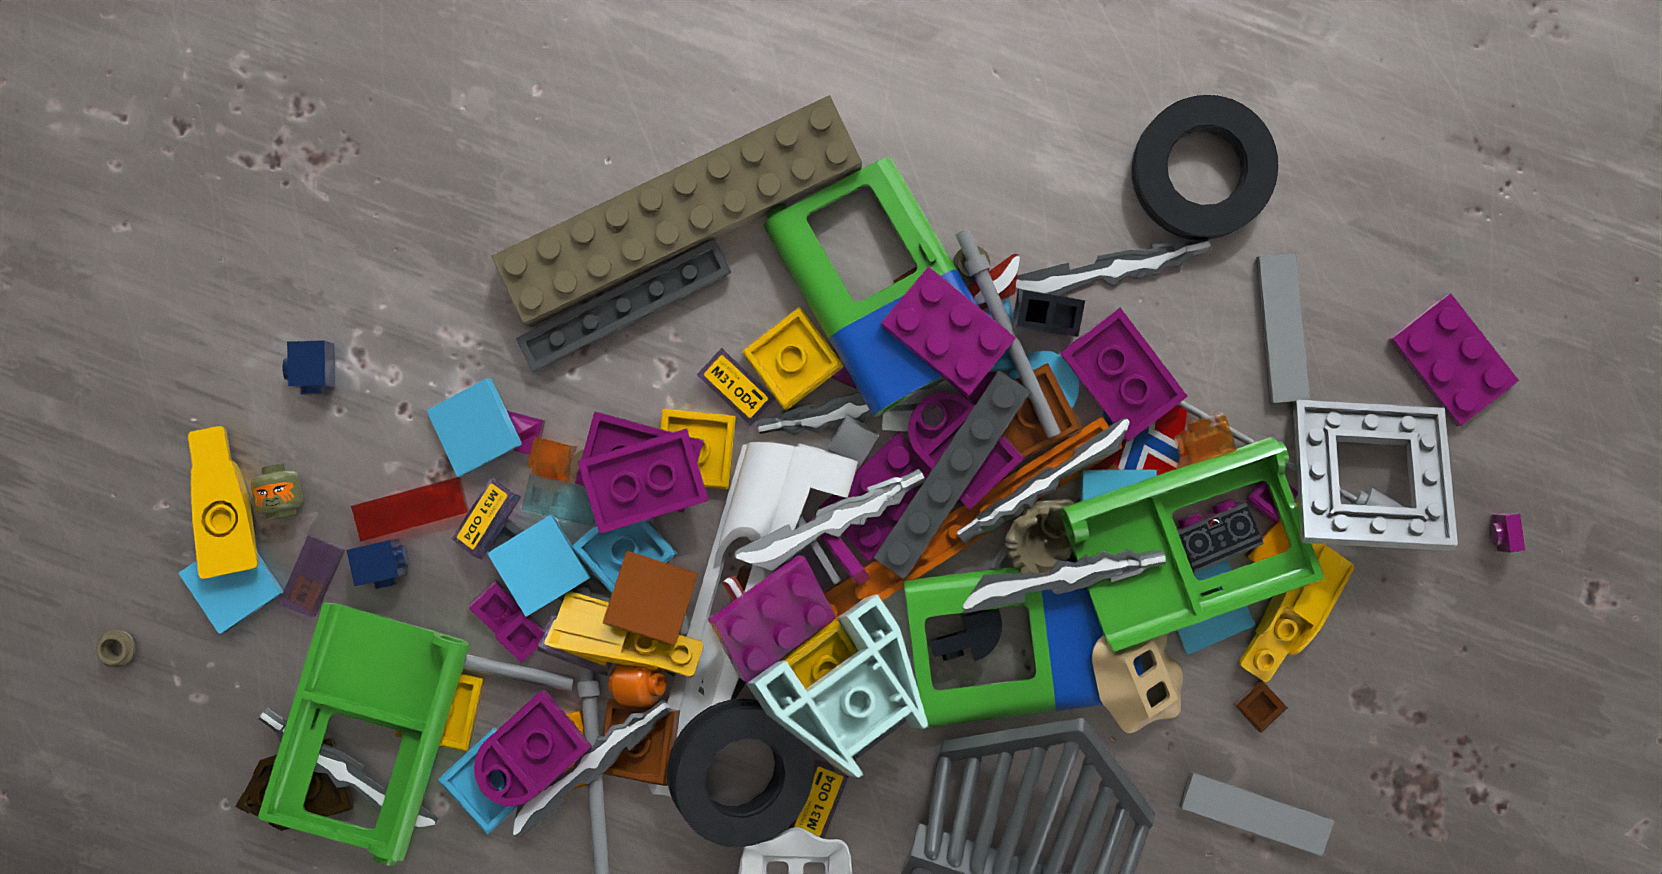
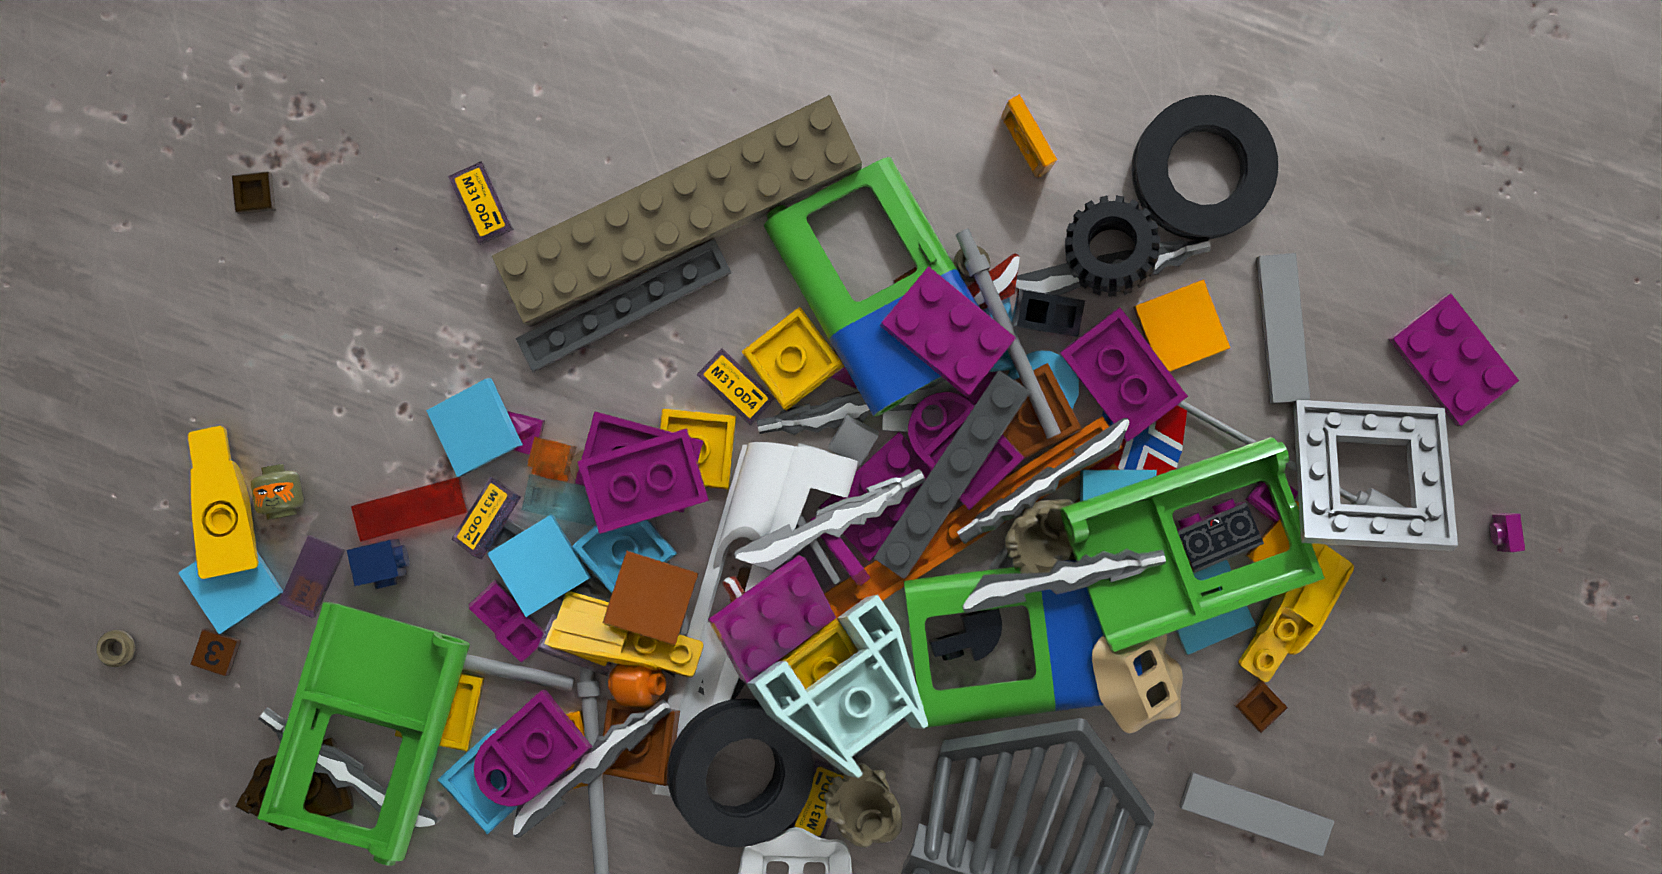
dark blue brick [282,340,335,395] -> none
clear orange brick [1174,412,1237,464] -> none
none -> reddish brown tile [190,628,241,676]
none -> dark brown tile [232,172,276,214]
none -> tile [448,161,514,245]
none -> dark tan hair [824,763,902,848]
none -> light orange tile [1001,94,1057,178]
none -> black tyre [1065,195,1160,297]
none -> light orange tile [1133,279,1230,372]

